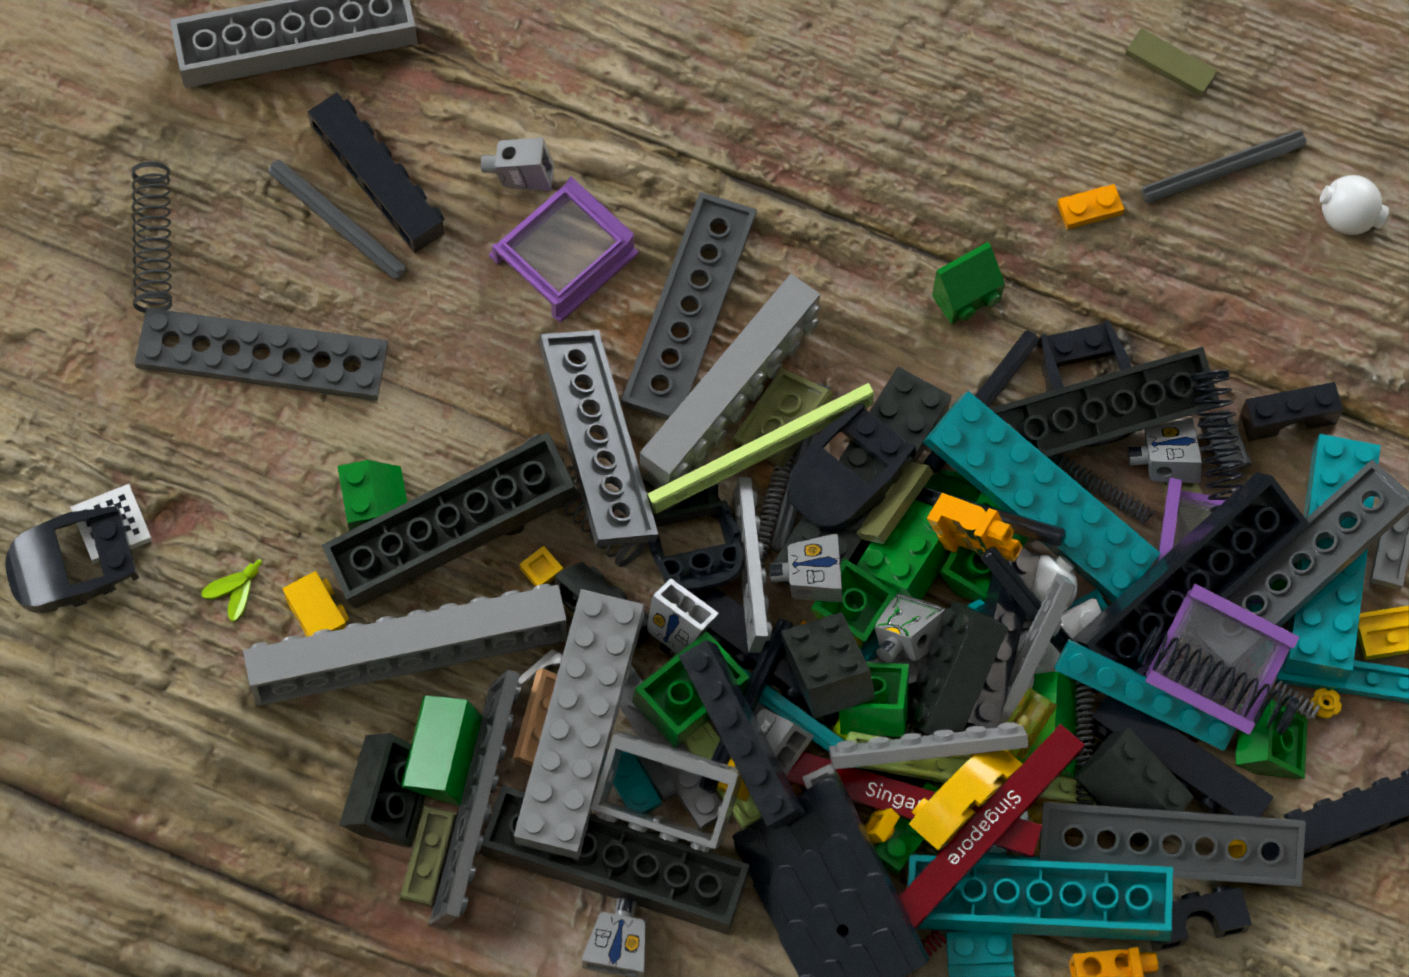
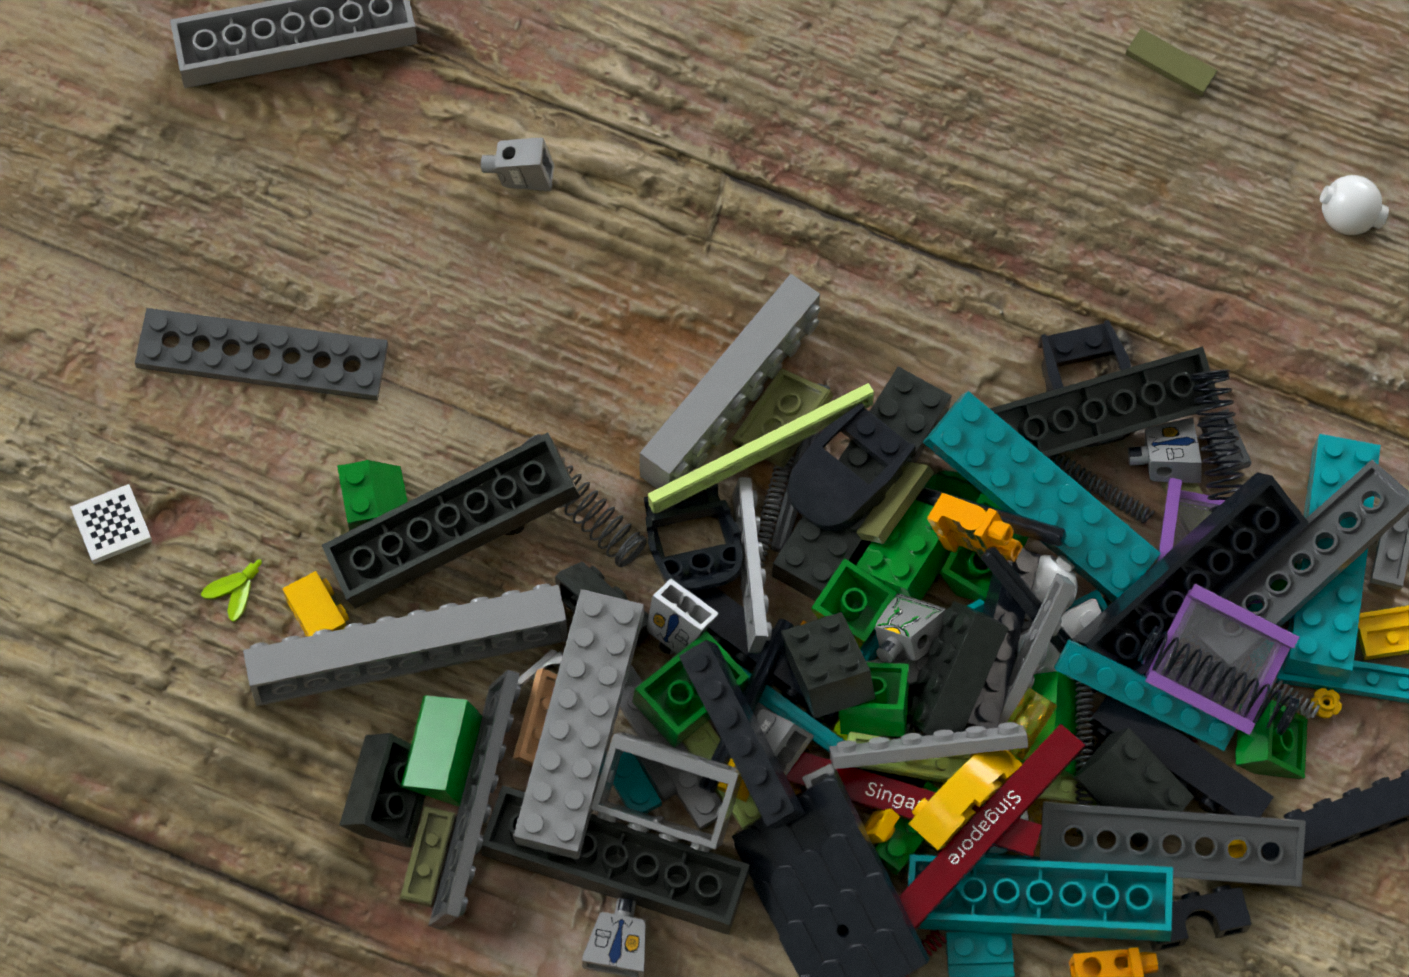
black slope [5,506,139,613] -> none
dark grey piece [131,161,172,313] -> none
dark grey axle [268,159,406,280] -> none
black brick [308,92,445,253] -> none
piece [489,176,638,323] -> none
yellow plate [519,546,564,586] -> none
plate [538,330,658,546] -> none
dark grey plate [621,192,757,420] -> none
light grey torso [770,534,843,602] -> none
black axle [924,330,1039,474] -> none
green slope [932,242,1005,324] -> none
light orange plate [1057,184,1124,230] -> none
dark grey axle [1141,130,1306,203] -> none
black arch [1240,382,1343,441] -> none

